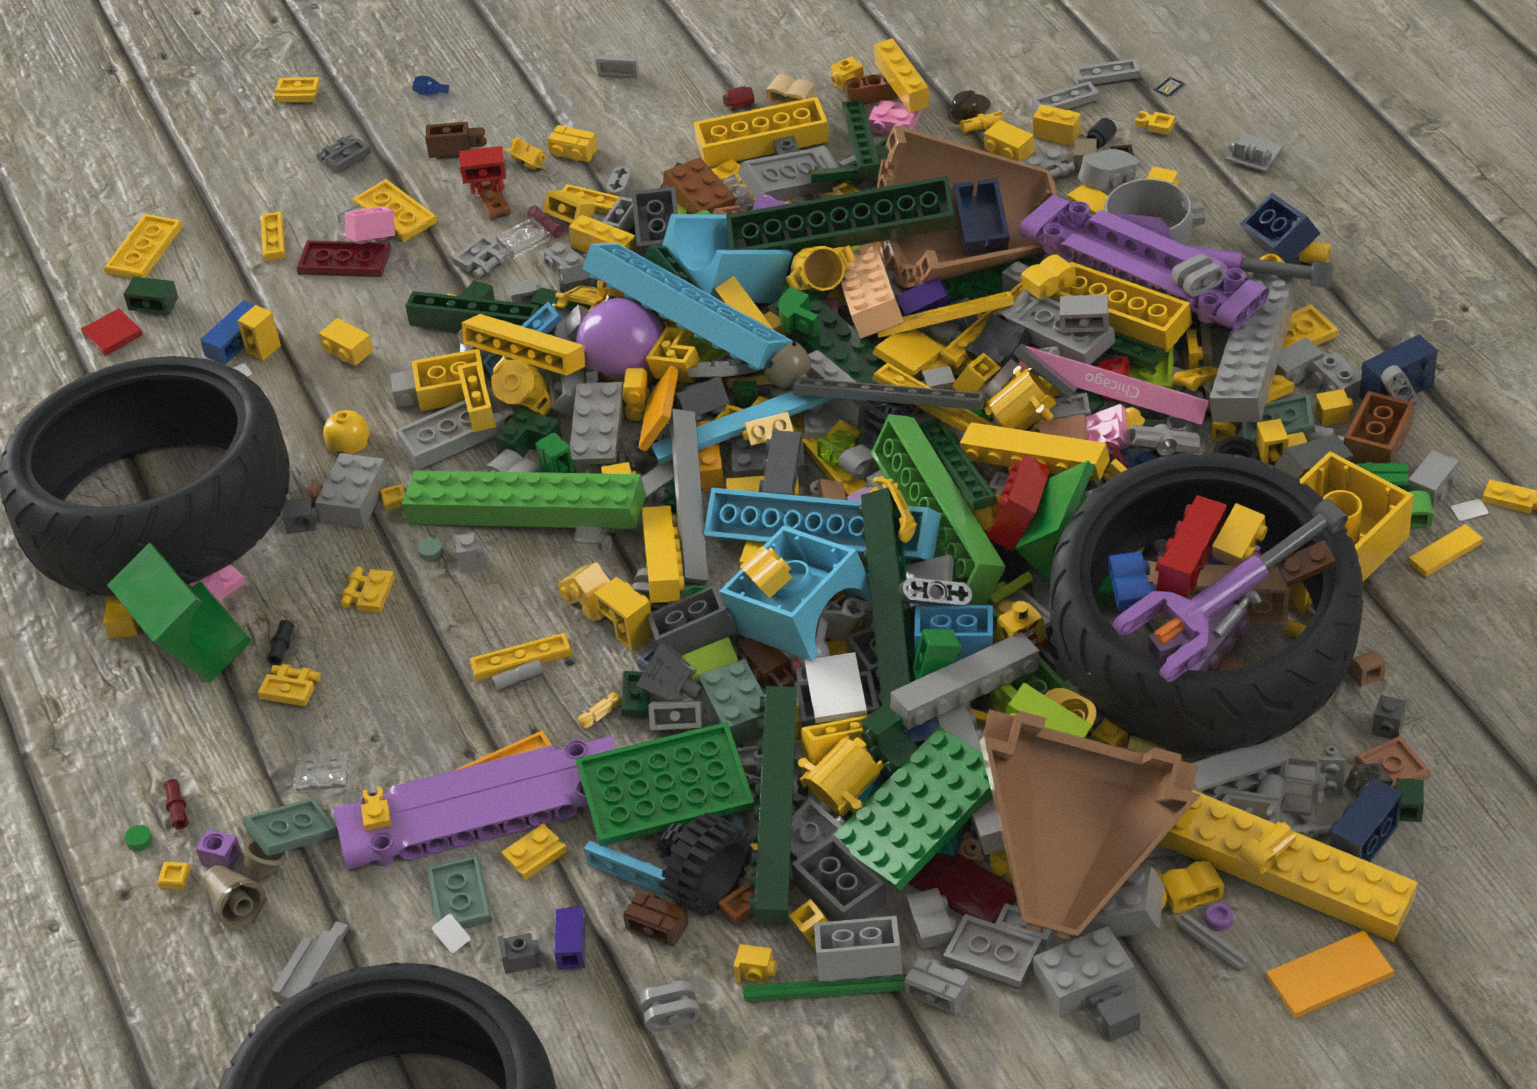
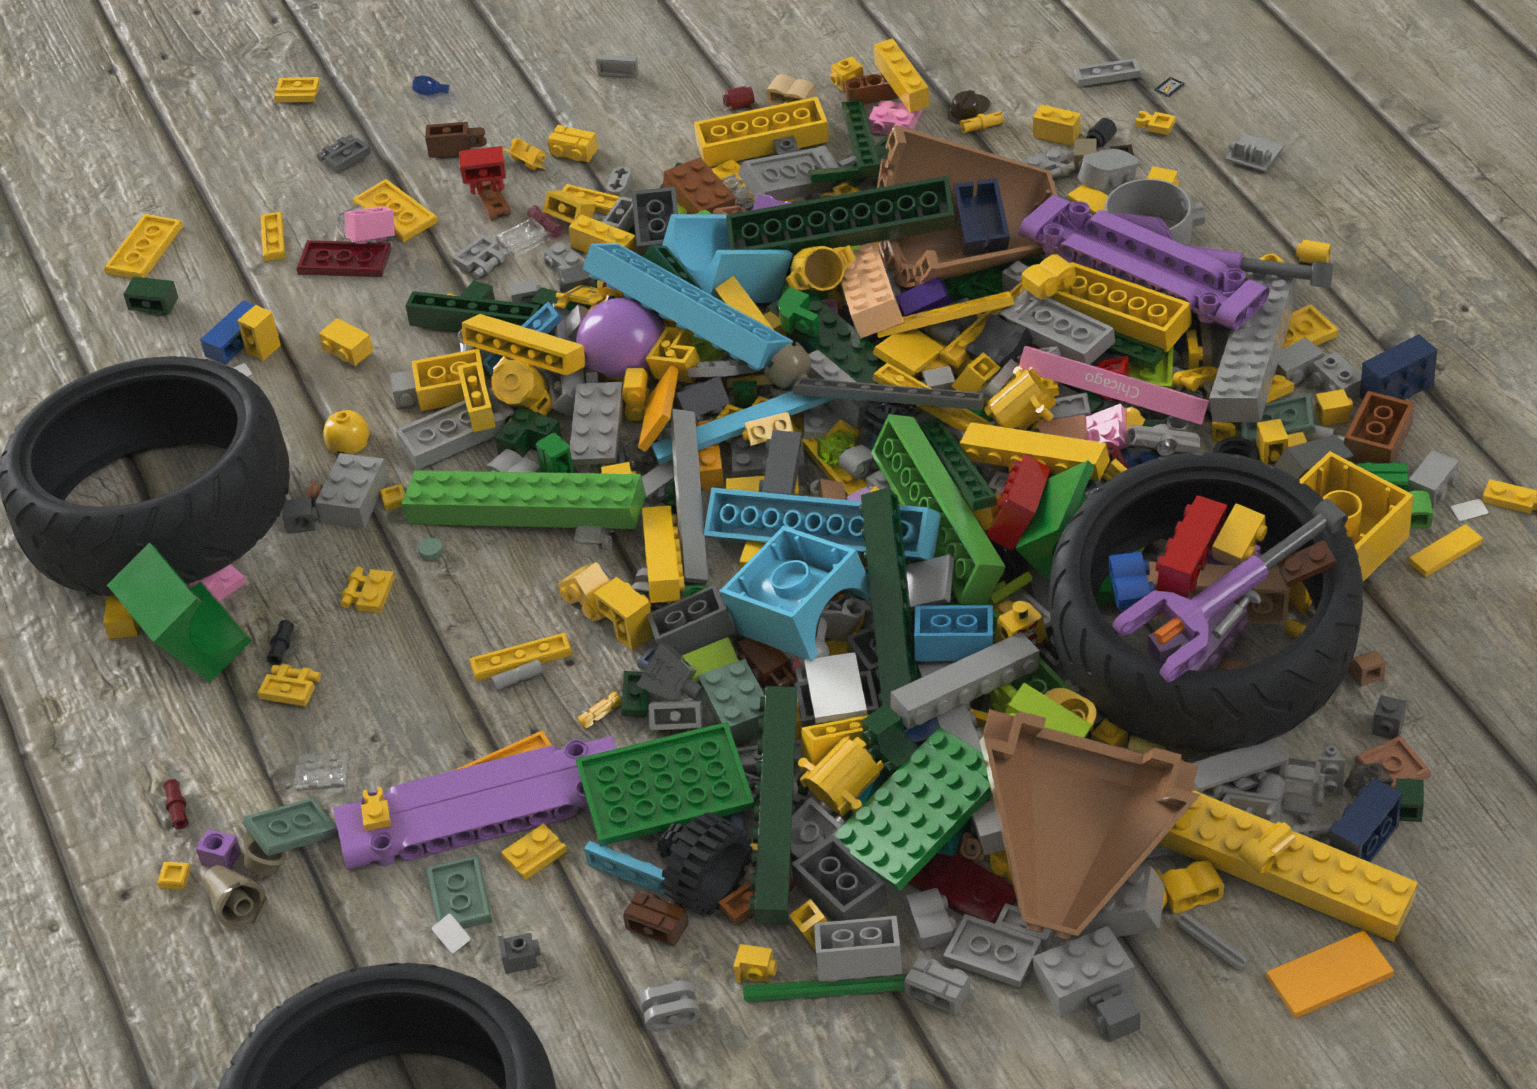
red tile [81,308,143,356] -> none
green tile [124,825,152,851] -> none
light grey piece [271,921,349,1002] -> none
light grey brick [455,533,485,573] -> none
dark purple brick [554,907,586,970] -> none
yellow brick [740,546,793,598] -> none
yellow piece [872,476,917,543] -> none
beam [898,578,972,606] -> none
green brick [912,629,961,680] -> none
yellow brick [984,120,1034,162] -> none
dark grey tile [1013,343,1077,398] -> none
light grey plate [1032,81,1099,111] -> none
light grey brick [1060,294,1109,333] -> none
light grey brick [1171,253,1226,297] -> none
medium lavender tile [1205,903,1233,931] -> none
dark blue brick [1240,193,1320,263] -> none
light grey beam [1381,365,1420,412] -> none

